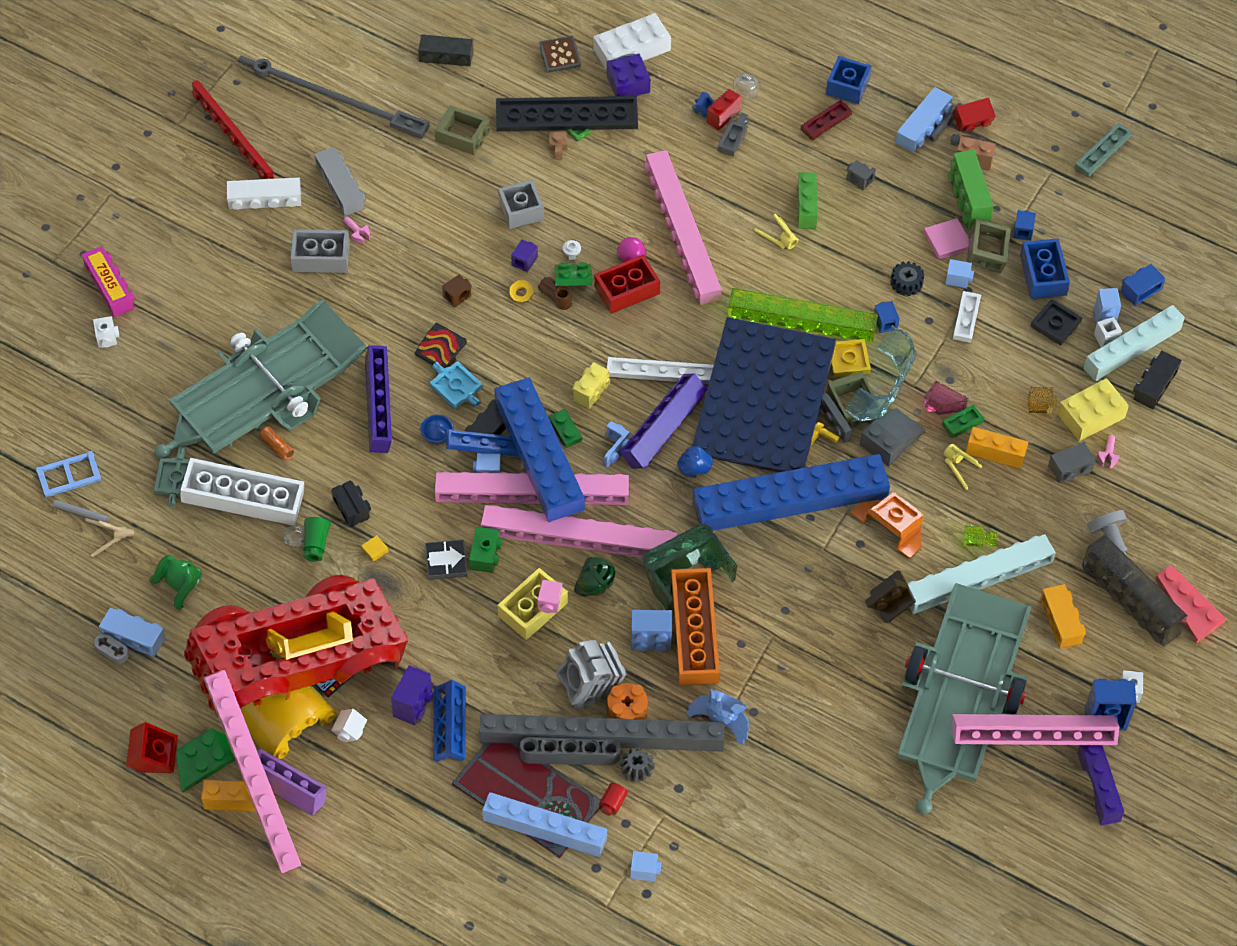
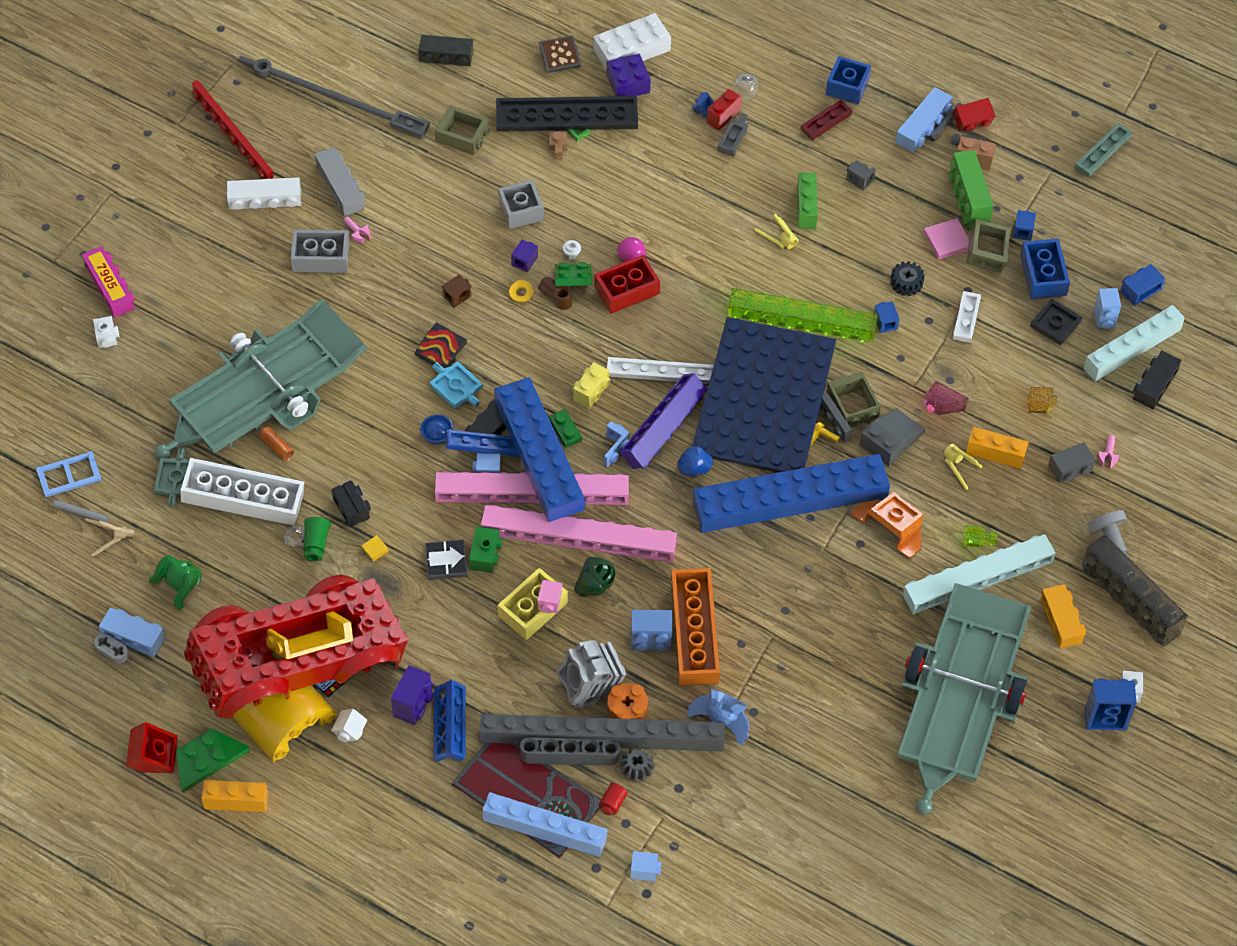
bright pink brick [203,670,301,873] -> none
medium lavender brick [257,748,327,816] -> none
dark purple brick [365,345,392,453] -> none
clear green windscreen [642,524,737,610] -> none
bright pink brick [644,150,722,305] -> none
yellow plate [831,339,871,377] -> none
clear light blue windscreen [845,326,917,421] -> none
dark brown bracket [865,570,916,623] -> none
green plate [942,405,984,439] -> none
light blue brick [945,259,974,288] -> none
bright pink brick [951,714,1119,745] -> none
light yellow brick [1057,378,1129,441] -> none
dark purple arch [1077,745,1124,826] -> none
white brick [1094,317,1122,347] -> none
coral wing [1156,565,1226,644] -> none

